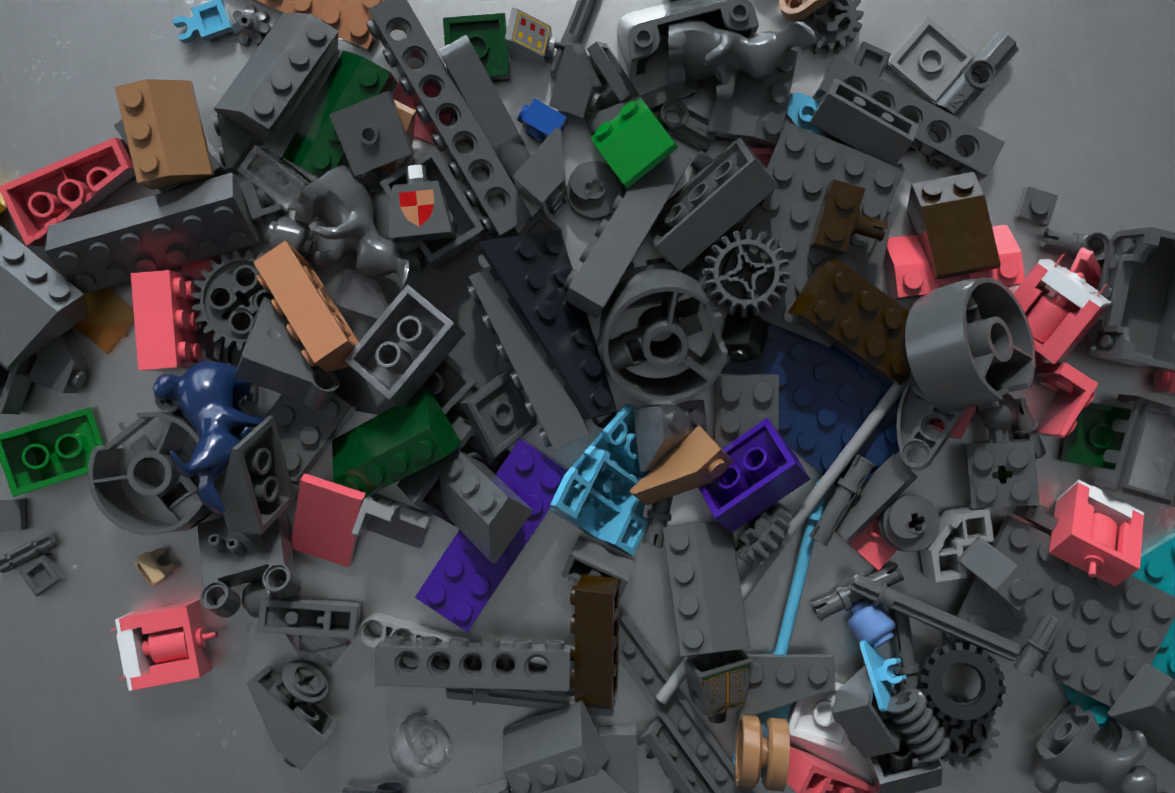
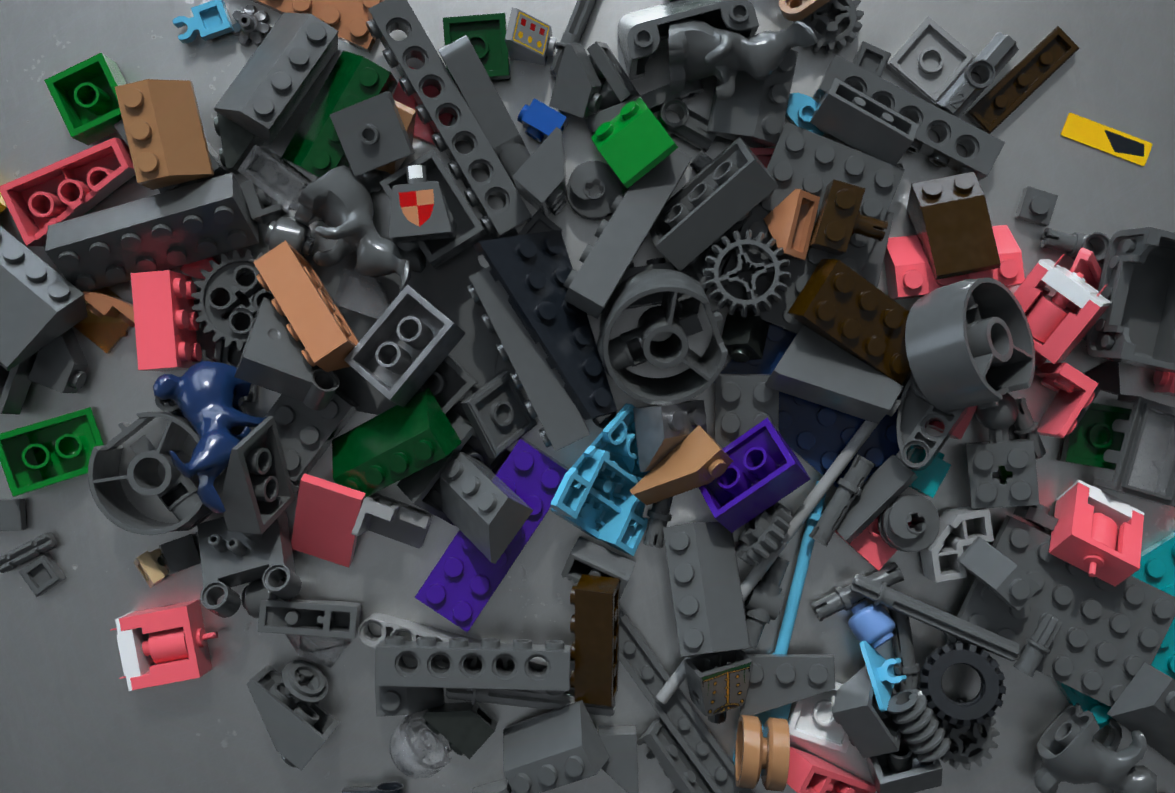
none -> green brick [44,53,127,146]
none -> nougat slope [82,291,135,328]
none -> dark grey tile [159,534,201,575]
none -> dark grey slope [375,686,445,717]
none -> pearl dark grey slope [423,702,497,759]
none -> dark grey pin [744,557,790,649]
none -> nougat slope [764,189,820,260]
none -> dark grey slope [765,325,903,424]
none -> teal brick [906,448,951,498]
none -> dark brown tile [964,26,1079,134]
none -> yellow sticker [1061,113,1152,166]
none -> dark grey piece [1071,360,1120,433]

